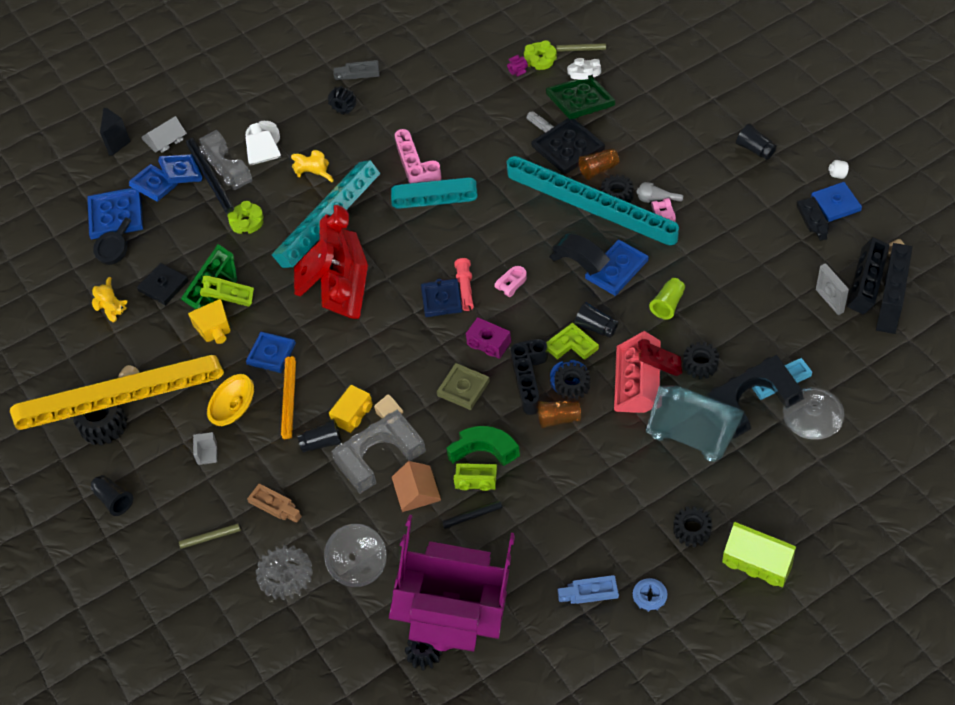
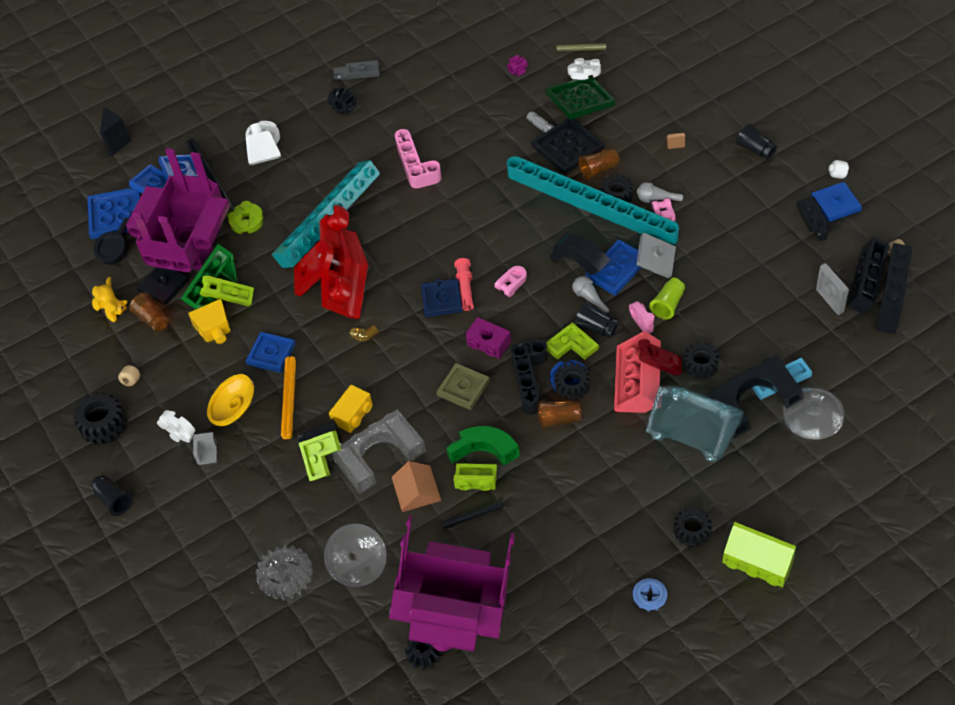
yellow beam [10,355,224,430] -> none
light grey slope [141,116,187,153] -> none
olive bar [179,523,241,549] -> none
clear arch [199,130,252,190] -> none
medium nougat hinge [247,484,302,523] -> none
yellow animal [291,150,334,182] -> none
tan slope [374,394,403,424] -> none
teal beam [391,178,478,209] -> none
lime plate [524,40,557,70] -> none
medium blue hinge [558,575,619,604] -> none
none -> magenta piece [126,148,230,272]
none -> clear orange plant [129,293,169,332]
none -> white plate [157,410,196,443]
none -> lime plate [299,431,341,481]
none -> clear yellow arm [349,325,379,342]
none -> light grey piece [572,276,609,314]
none -> bright pink plate [629,301,655,333]
none -> light grey plate [636,233,676,279]
none -> medium nougat slope [665,133,685,149]

